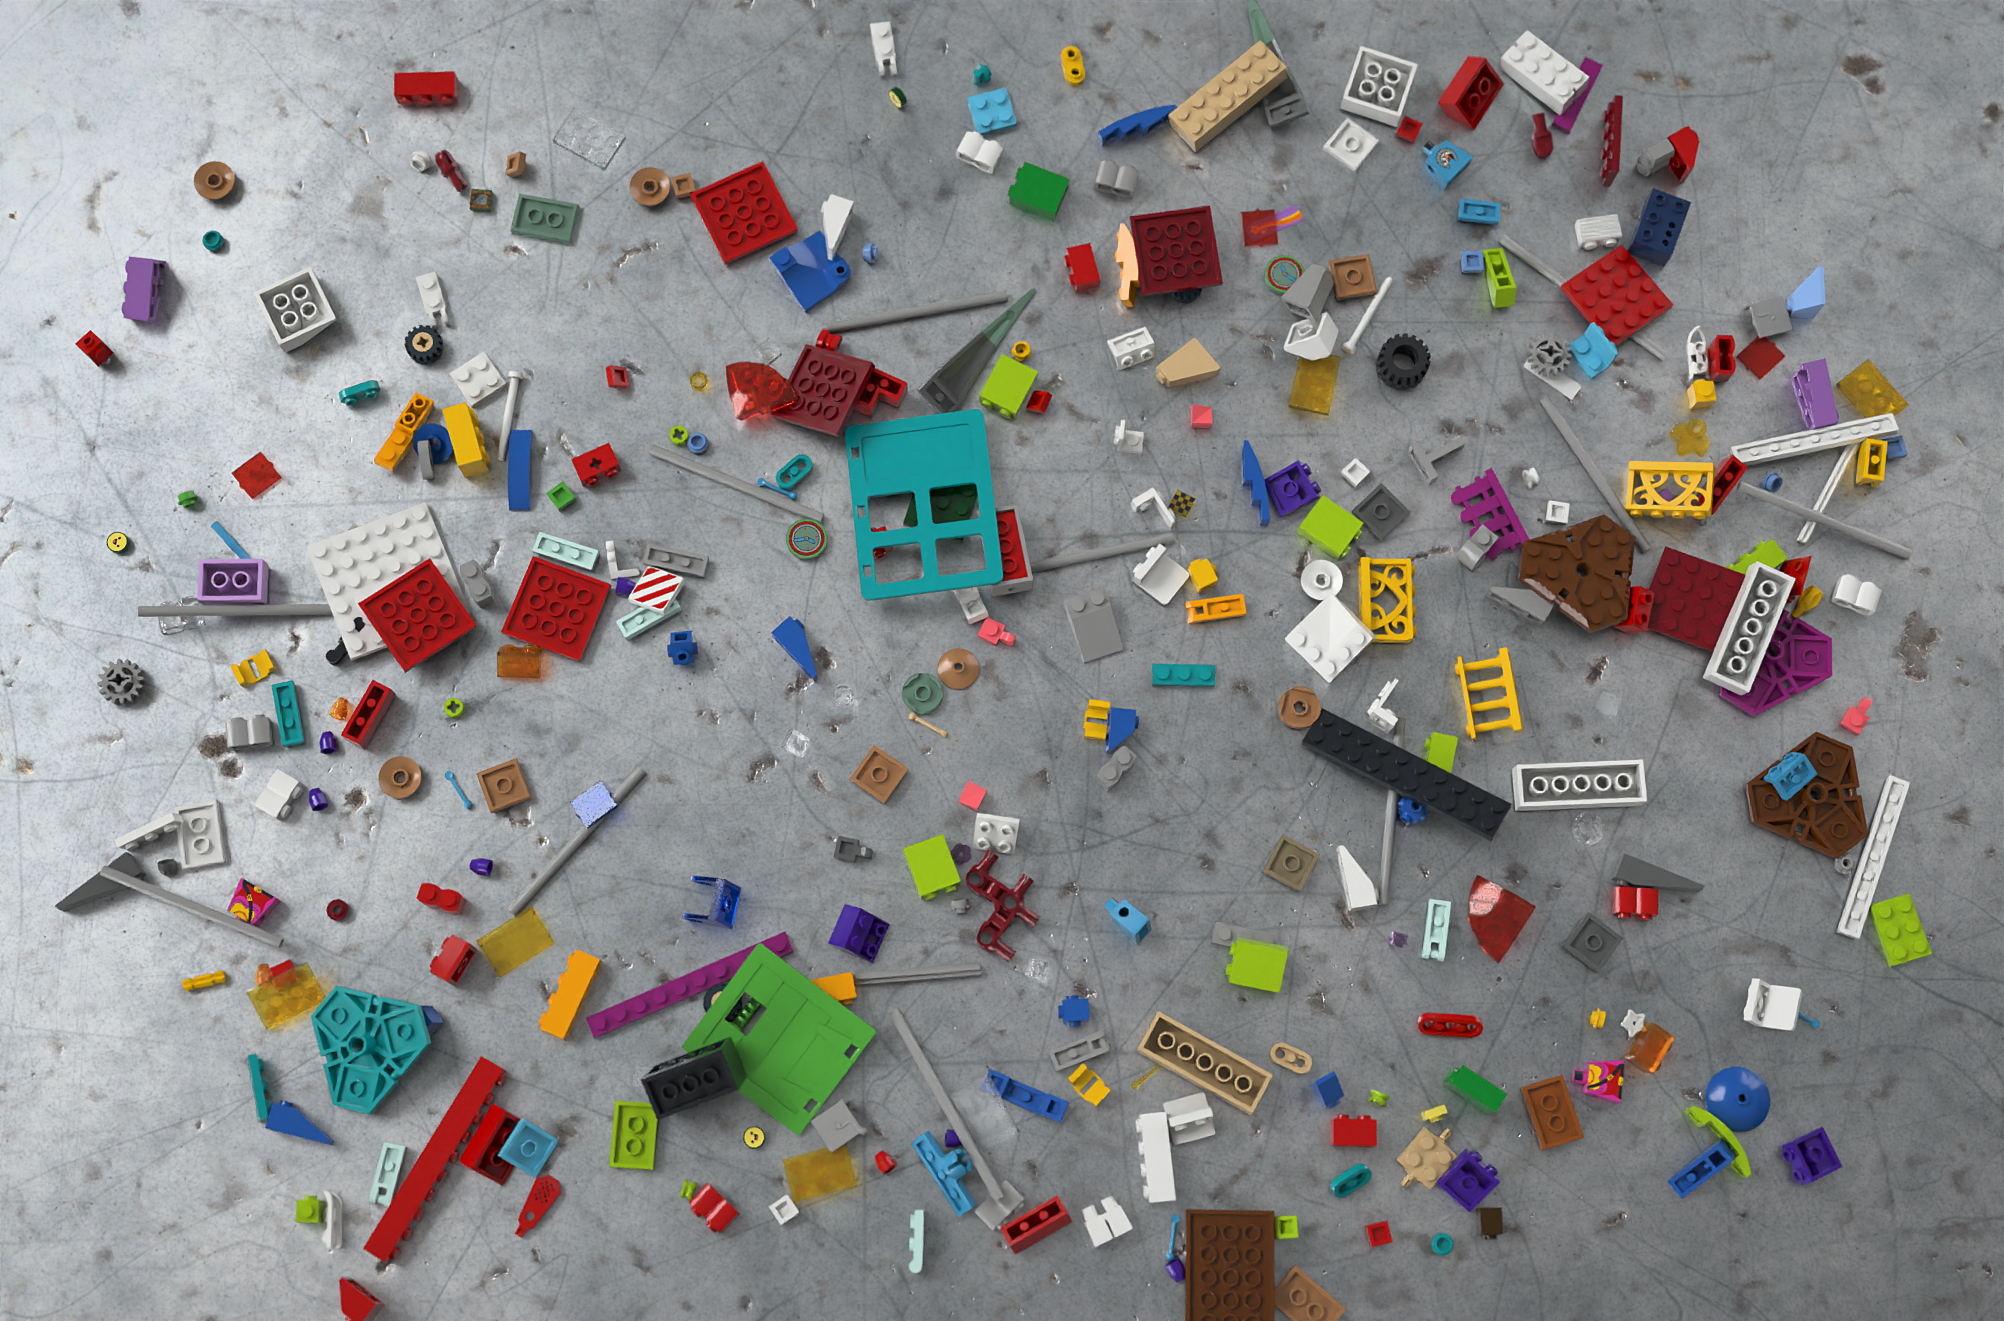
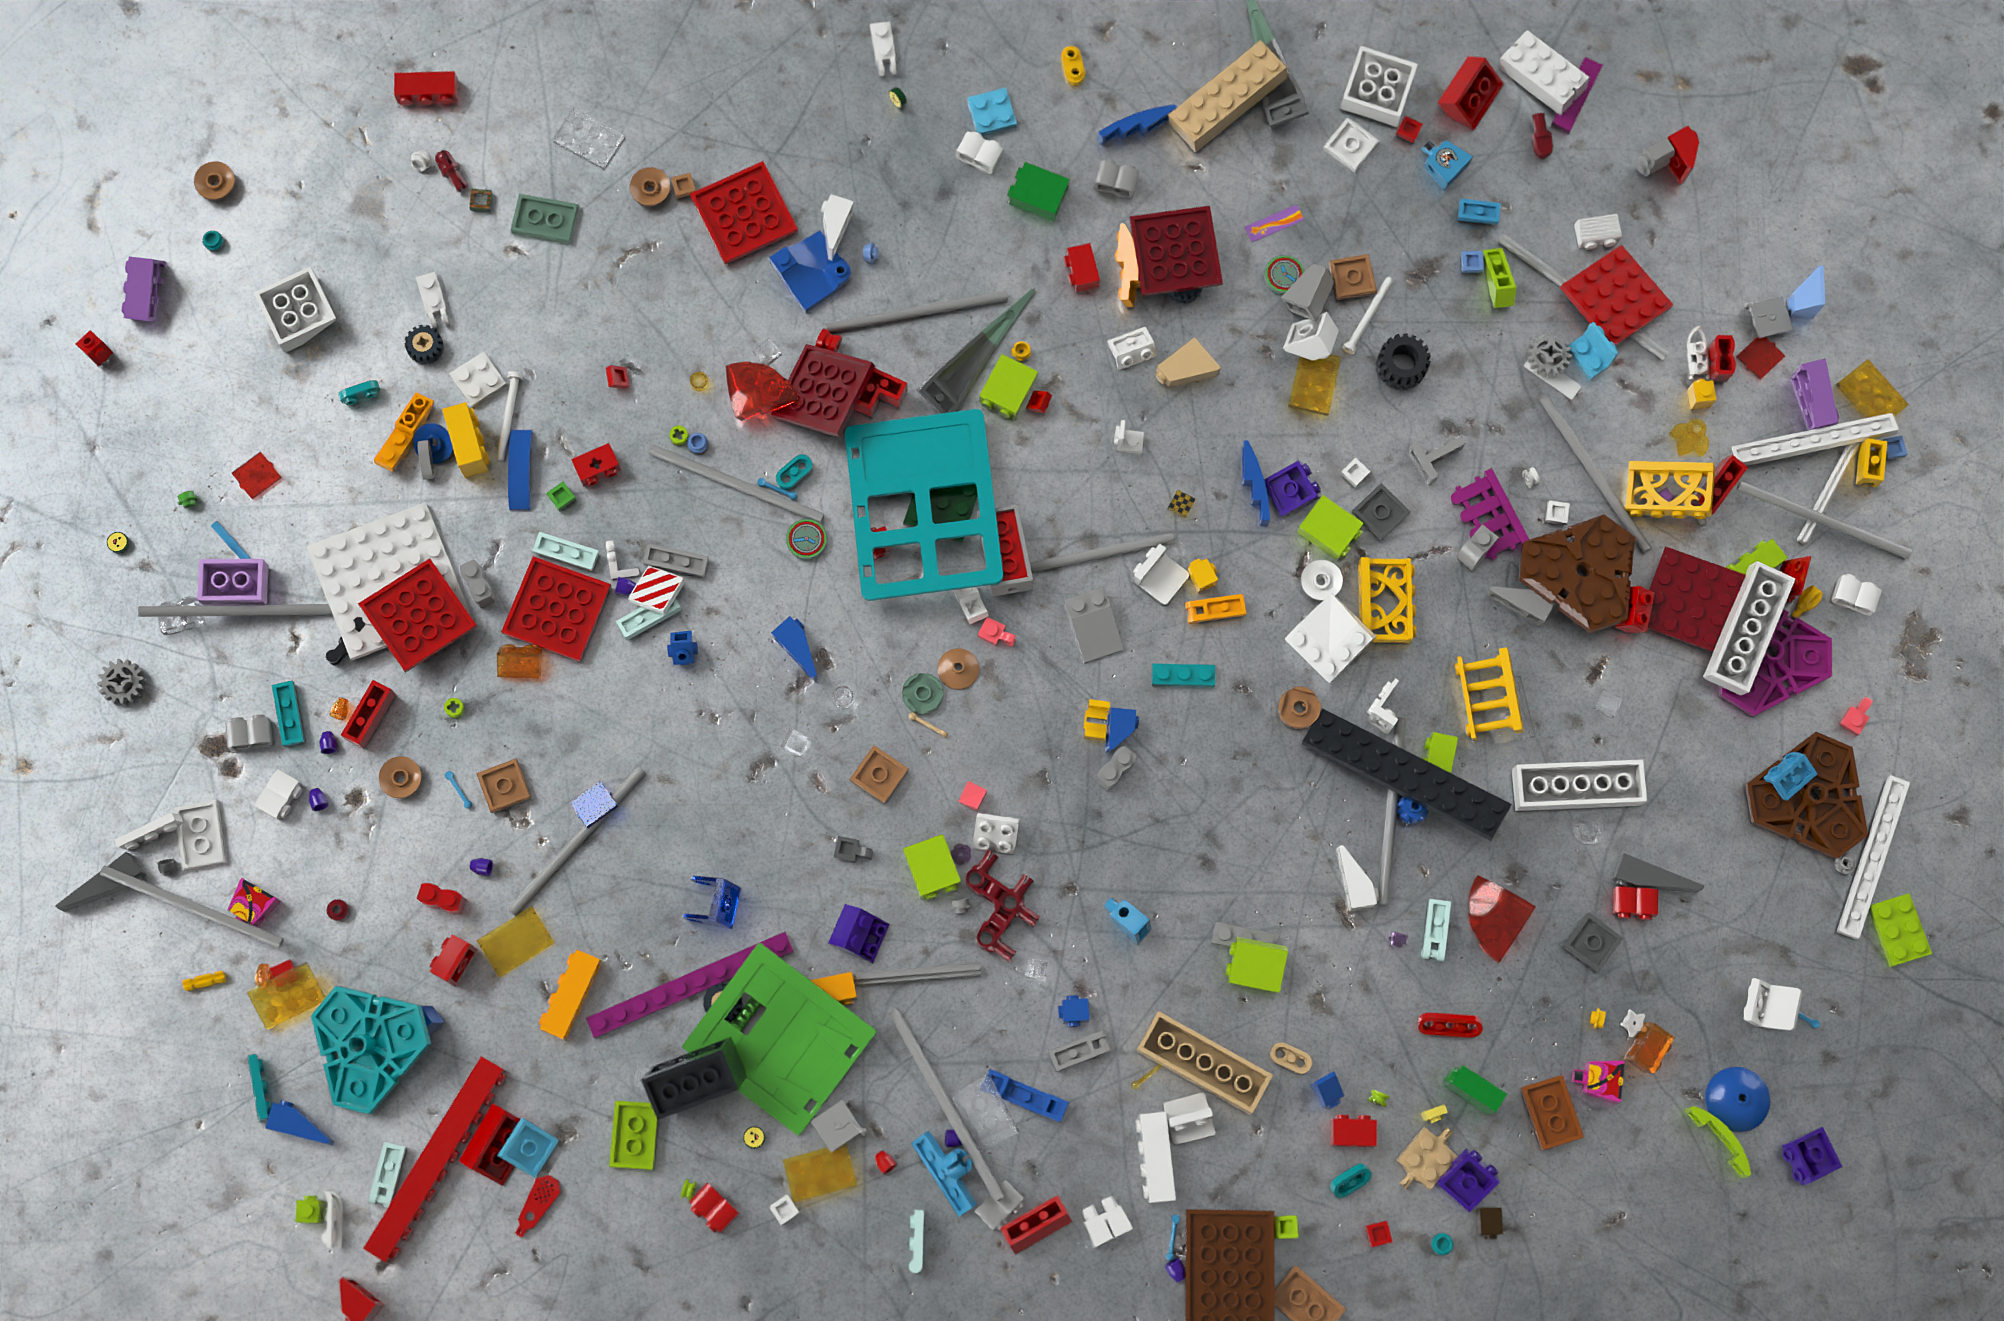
yellow piece [230,649,277,687] -> none
medium nougat plate [505,152,526,177] -> none
teal plate [973,63,992,85] -> none
yellow piece [1067,1063,1111,1107] -> none
white bracket [1131,488,1176,529] -> none
coral slope [1191,404,1212,428] -> none
clear red piece [1241,209,1278,247] -> none
dark tan plate [1262,834,1320,893] -> none
dark red plate [1600,95,1623,186] -> none
dark blue piece [1627,188,1691,267] -> none
blue slope [1667,1137,1736,1199] -> none
medium blue plate [1763,472,1782,492] -> none

